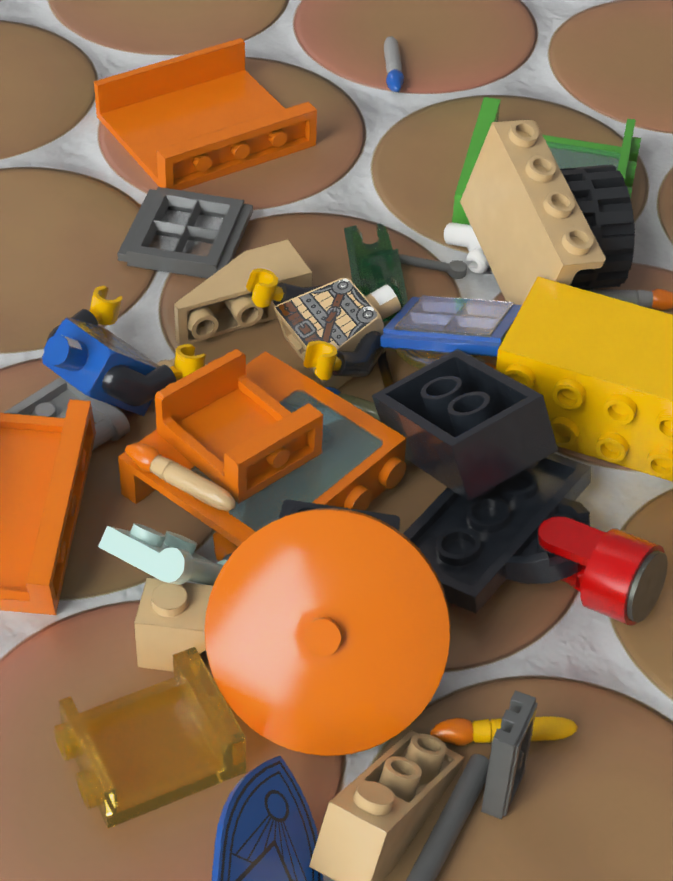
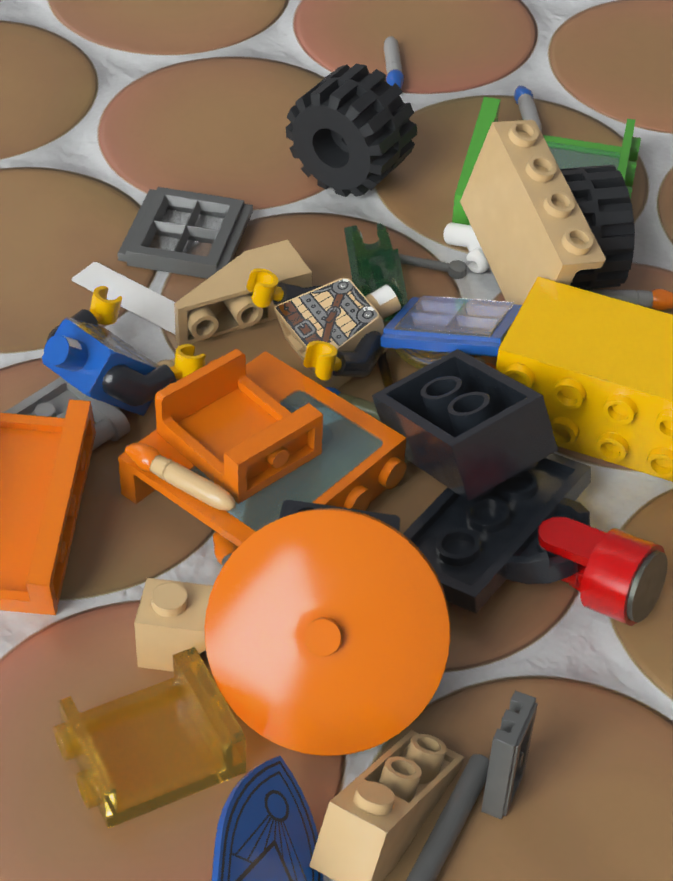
orange panel [94,38,317,190] -> none
light aqua plate [98,523,227,586] -> none
yellow piece [430,716,578,746] -> none
none -> white sticker [71,262,176,335]
none -> black wheel [286,64,417,197]
none -> light grey piece [514,86,542,132]

